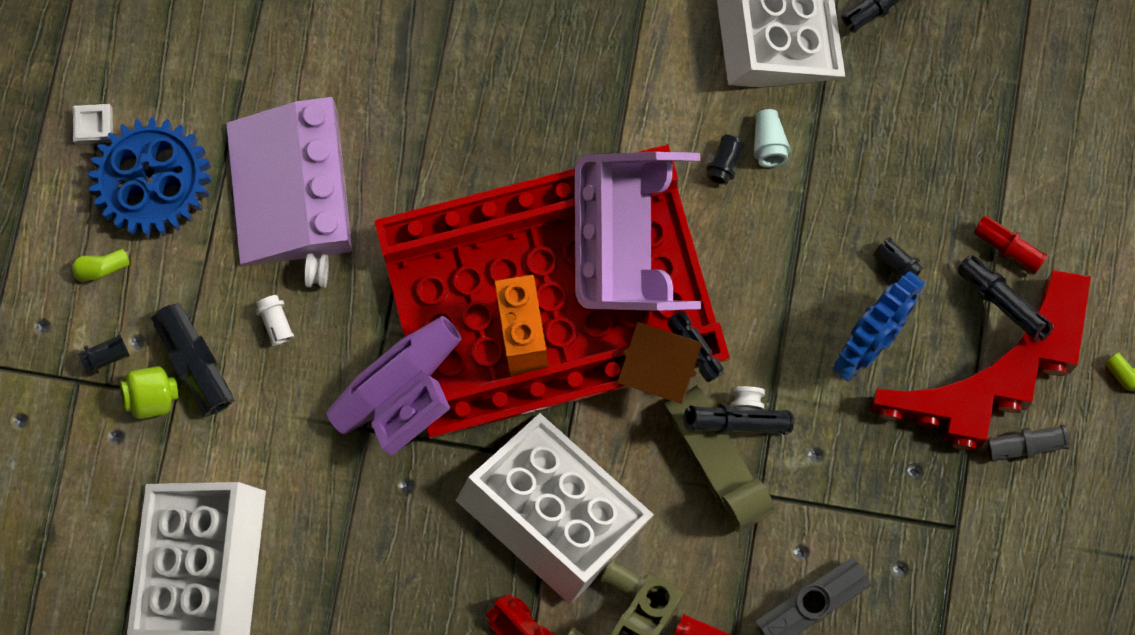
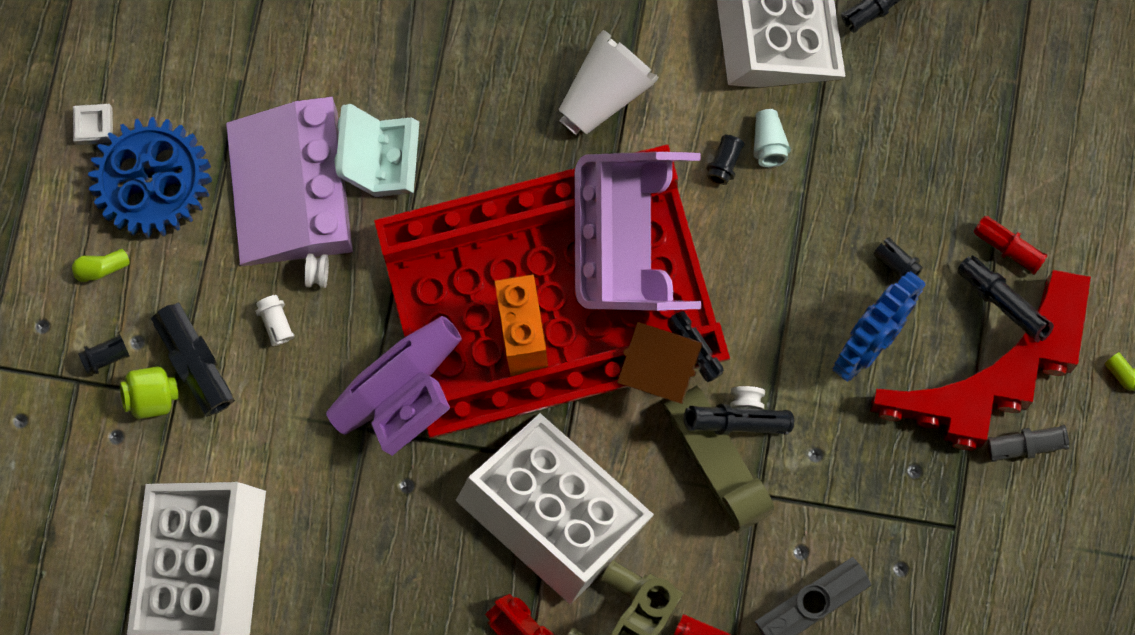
none -> light aqua bracket [334,104,419,197]
none -> white cone [559,30,659,135]

